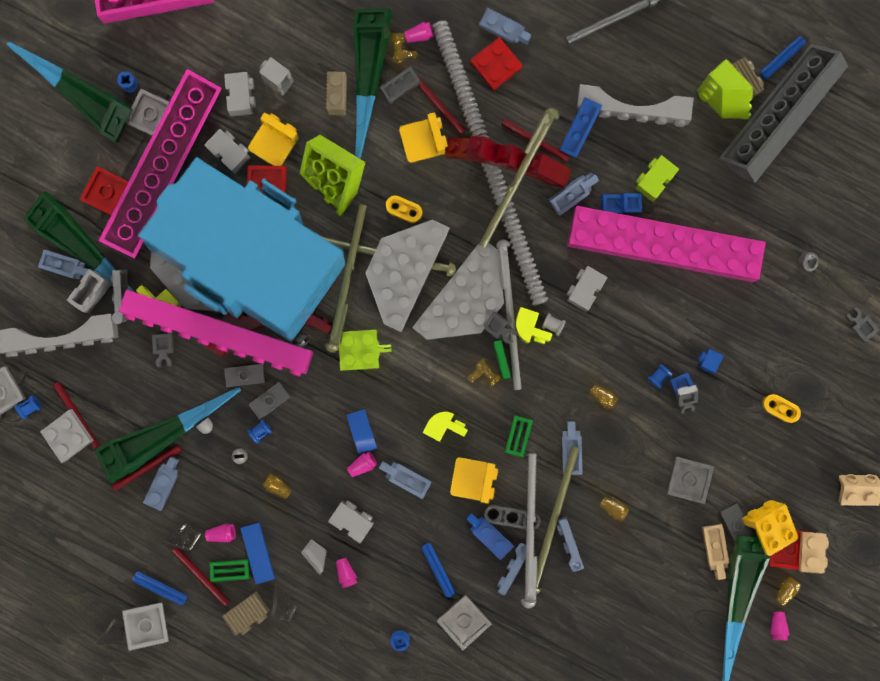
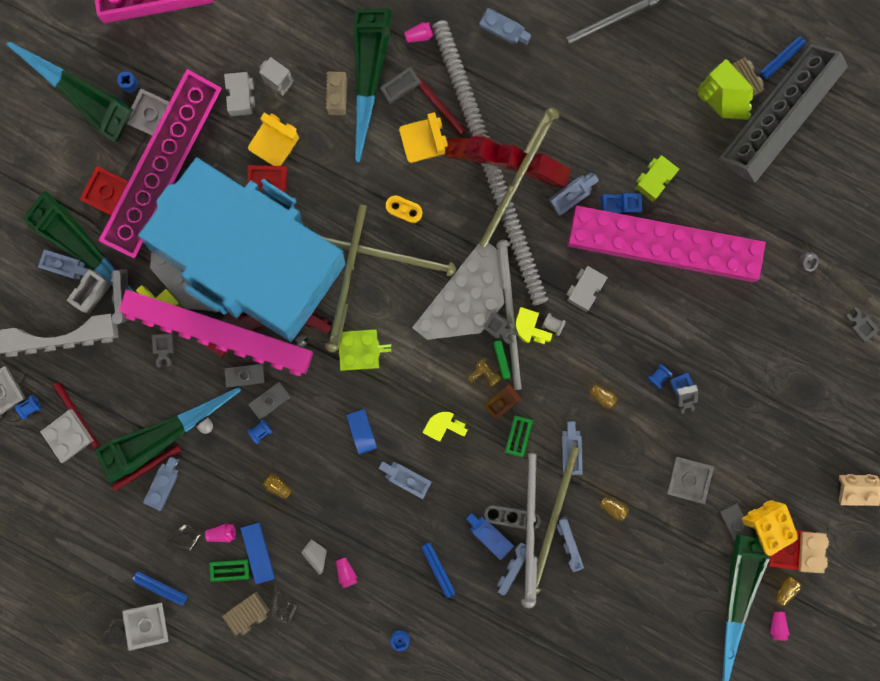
dark red bar [171,546,230,607] -> none
light grey brick [204,129,250,174] -> none
light grey hinge [232,448,248,464] -> none
lime wedge [299,135,365,216] -> none
light grey brick [328,500,374,543] -> none
dark pink cone [347,452,377,477] -> none
light grey plate [366,220,450,332] -> none
clear yellow piece [391,33,417,63] -> none
flat silver plate [437,594,492,650] -> none
yellow bracket [450,457,498,503] -> none
red plate [470,37,523,91] -> none
dark red bar [501,119,570,163] -> none
blue tile [559,97,602,158] -> none
light grey arch [575,84,694,127] -> none
blue plate [697,349,724,374] -> none
tan hinge [702,524,729,580] -> none
yellow plate [762,394,801,423] -> none
none -> reddish brown slope [484,384,522,420]

